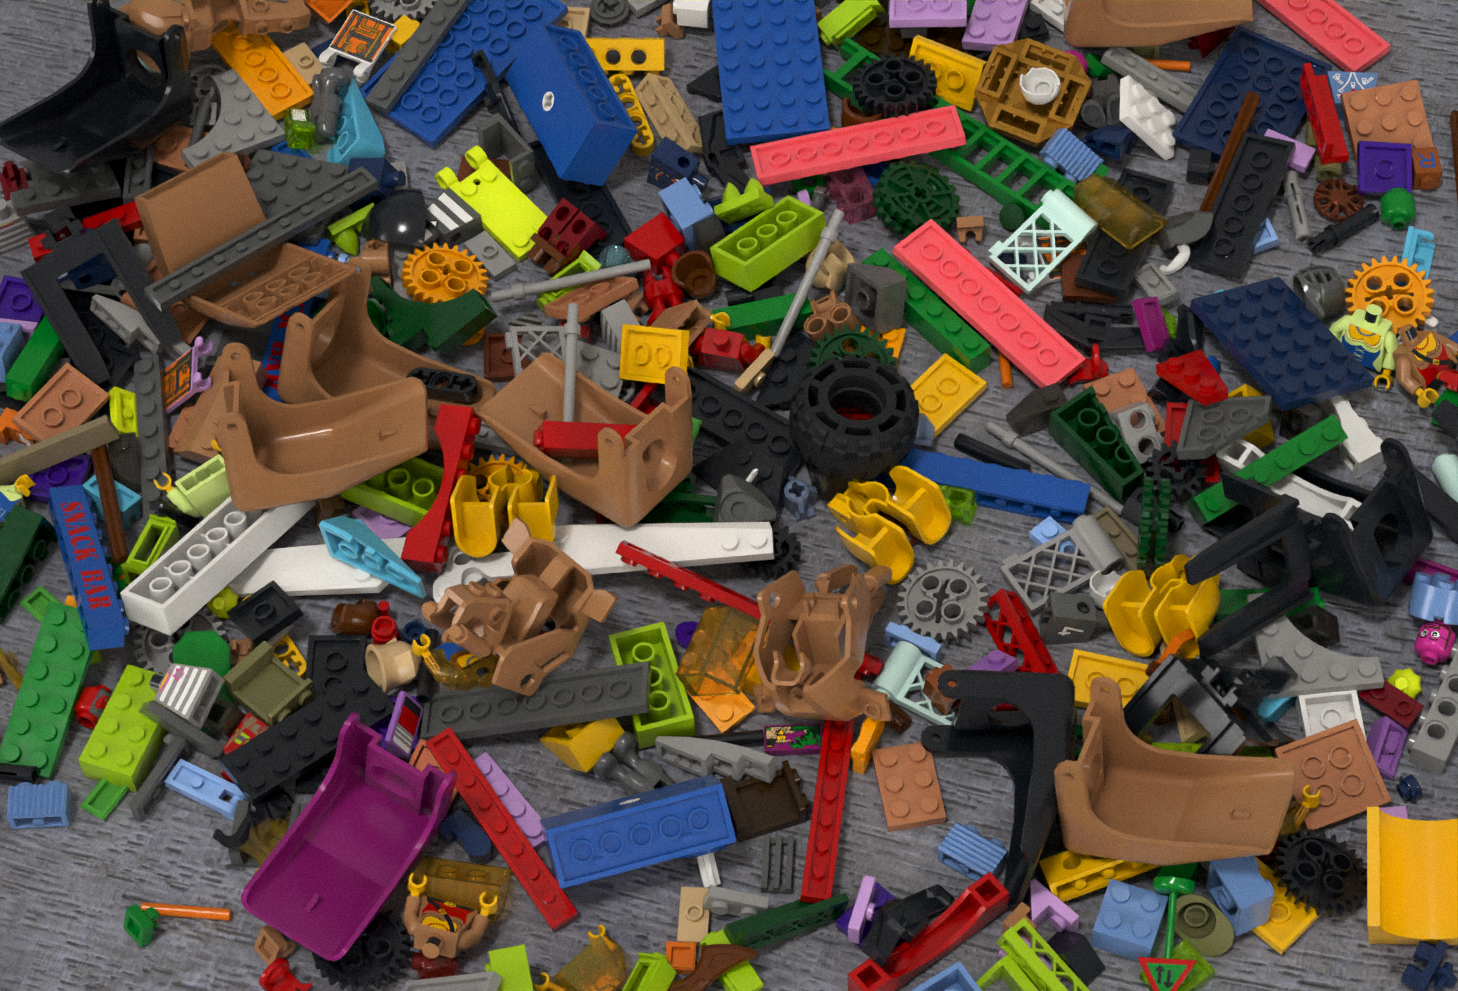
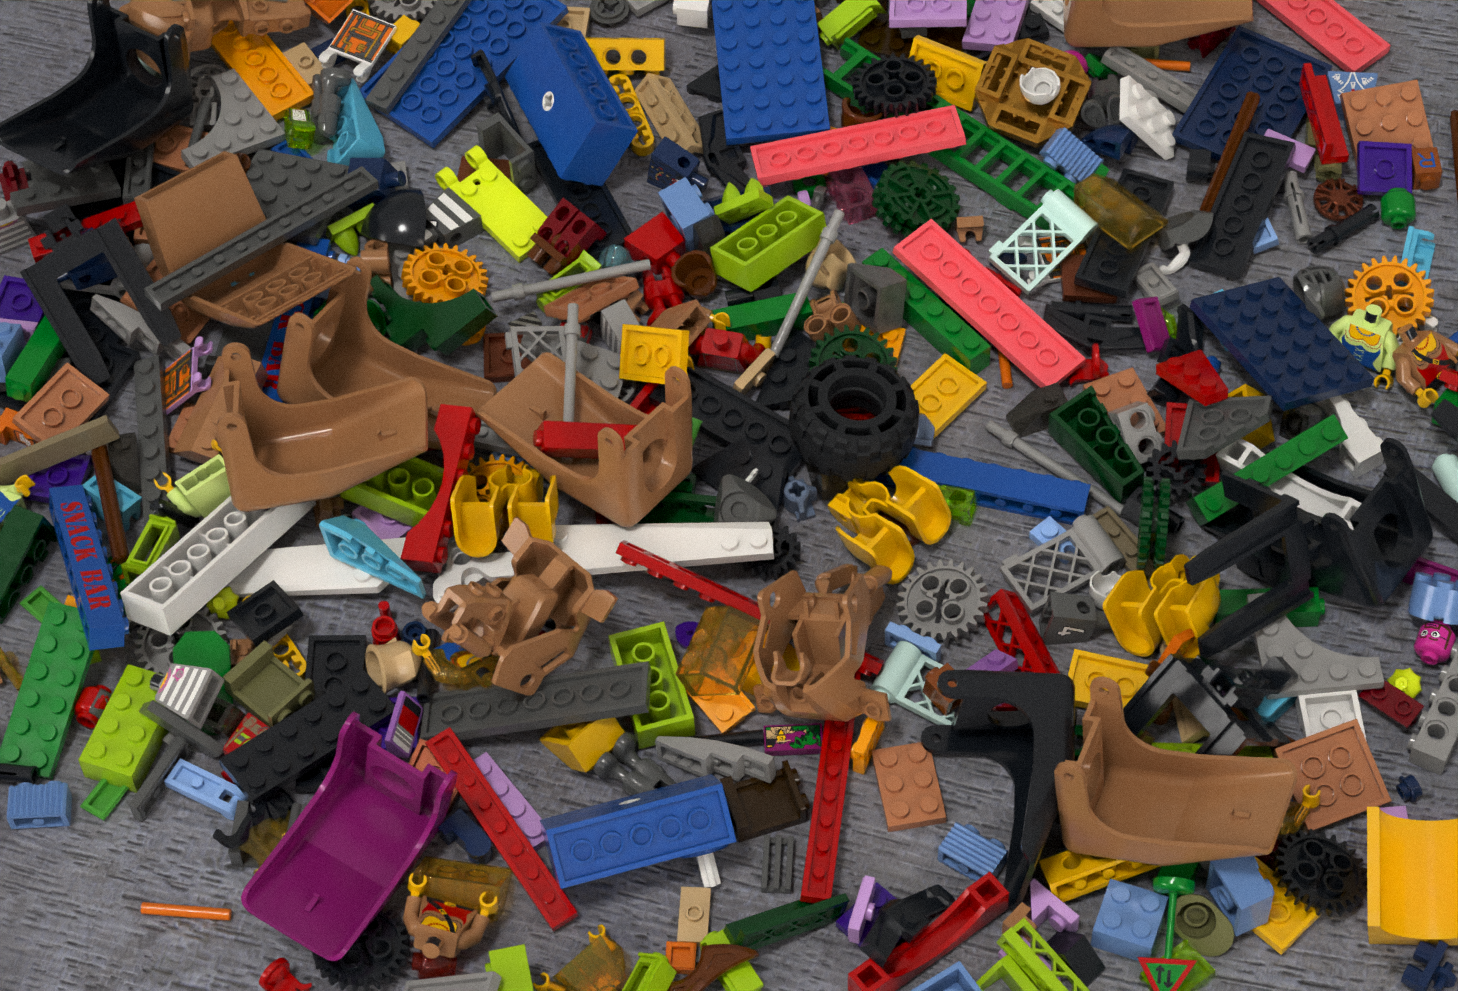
neon yellow plate [108,386,138,444] -> none
green tile [123,904,160,947] -> none
medium nougat tile [253,925,296,966] -> none
reddish brown hair [330,598,379,636] -> none
black beam [406,367,481,402] -> none
light grey plate [464,230,517,282] -> none
medium nougat tile [655,3,684,40] -> none
light grey plate [703,885,769,919] -> none
reddish brown piece [885,700,912,734] -> none
black axle [954,433,1031,472] -> none
dark green piece [999,203,1027,230] -> none
clear smoke slope [1288,604,1340,648] -> none
medium lavender slope [1367,716,1409,780] -> none

